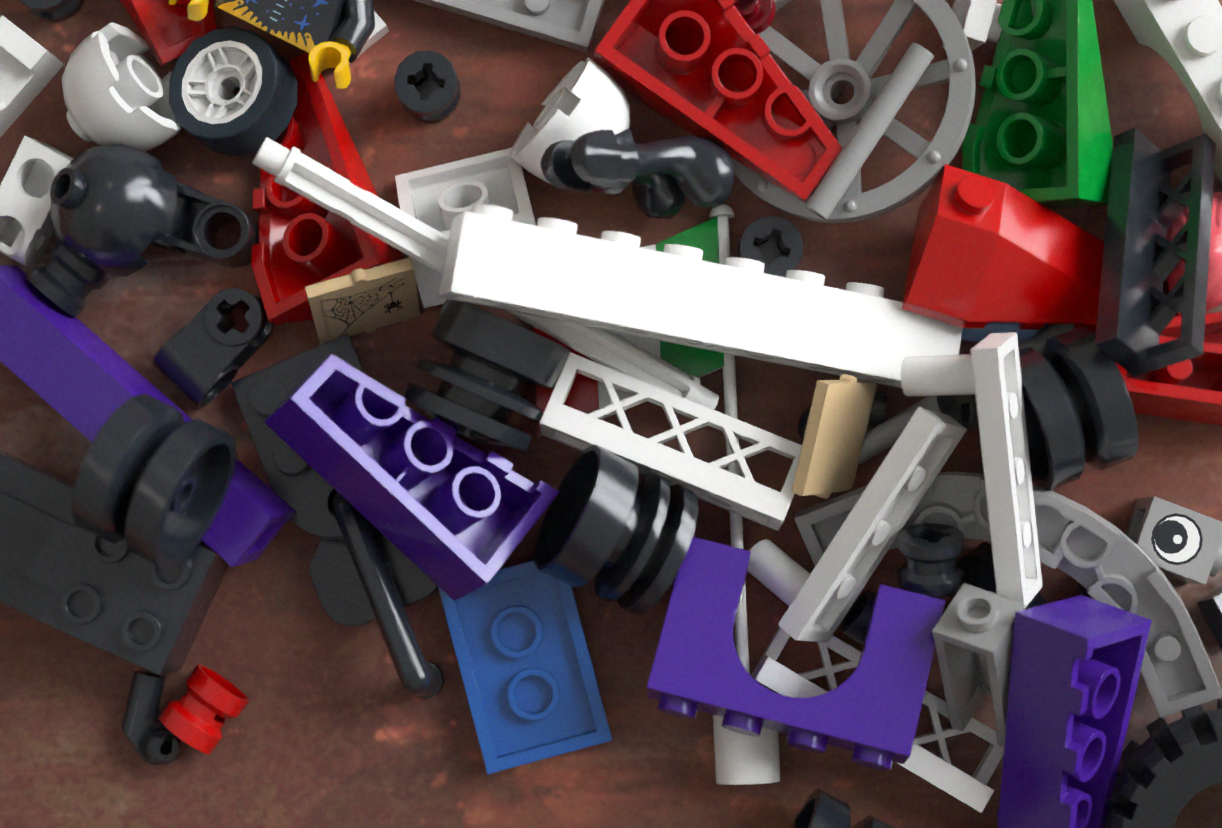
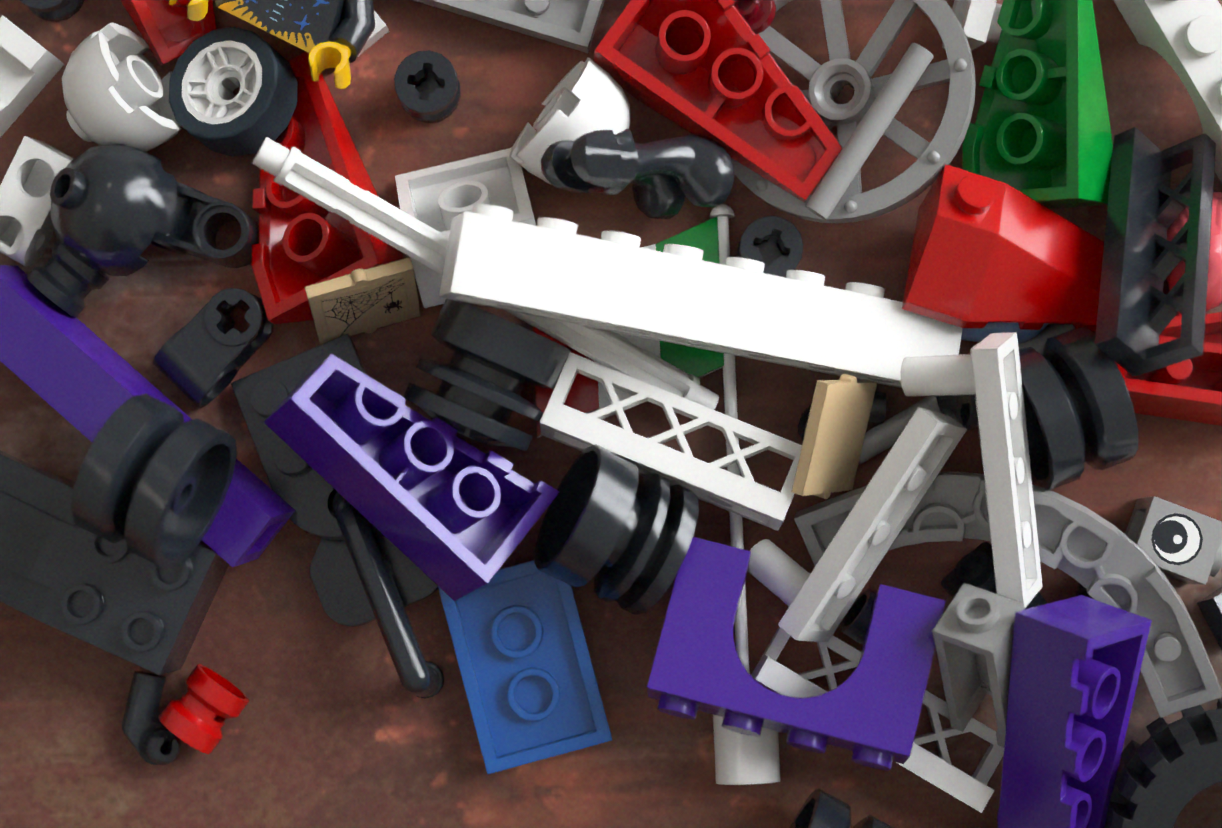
black wheel [898,523,964,597] -> none

